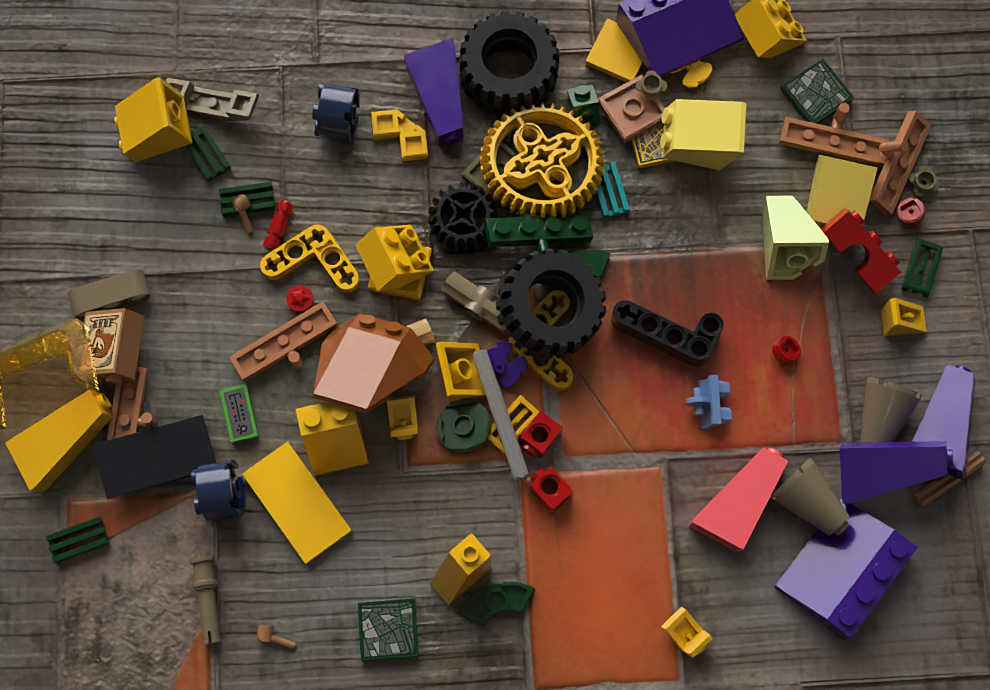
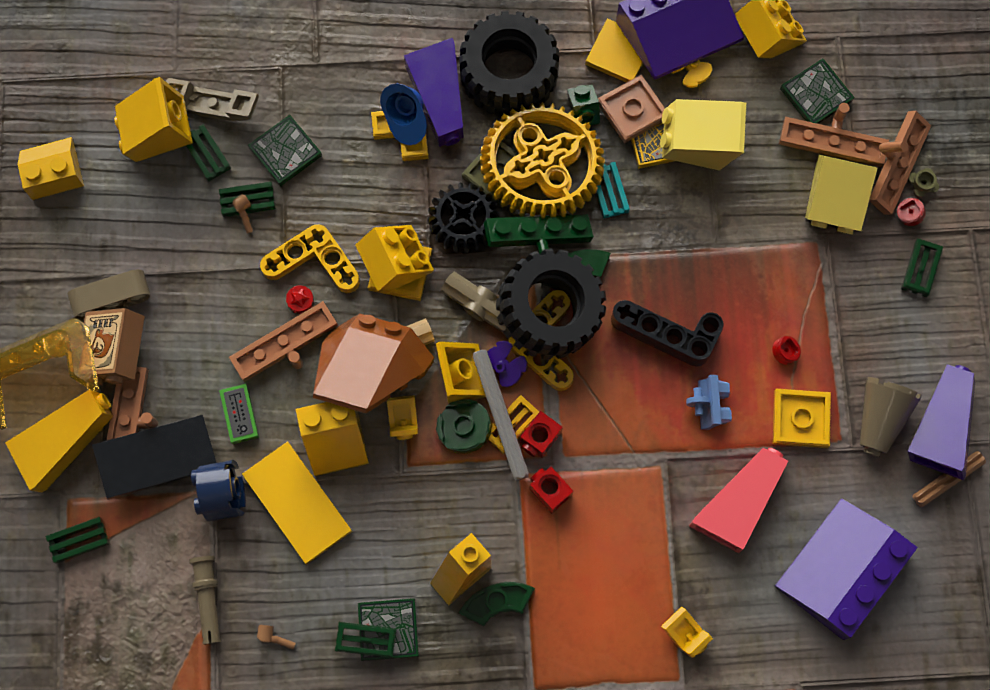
red axle [263,200,294,251] -> none
dark blue brick [312,83,360,141] -> none
dark tan plate [635,70,667,102] -> none
yellowish green slope [763,196,829,280] -> none
dark tan cone [770,458,850,536] -> none
red arch [820,208,902,293] -> none
dark purple slope [840,441,953,504] -> none
yellow slope [881,298,927,336] -> none
none -> yellow slope [18,137,84,200]
none -> tile [248,115,322,187]
none -> dark green tile [335,622,397,658]
none -> blue piece [380,83,427,145]
none -> yellow tile [773,389,831,448]

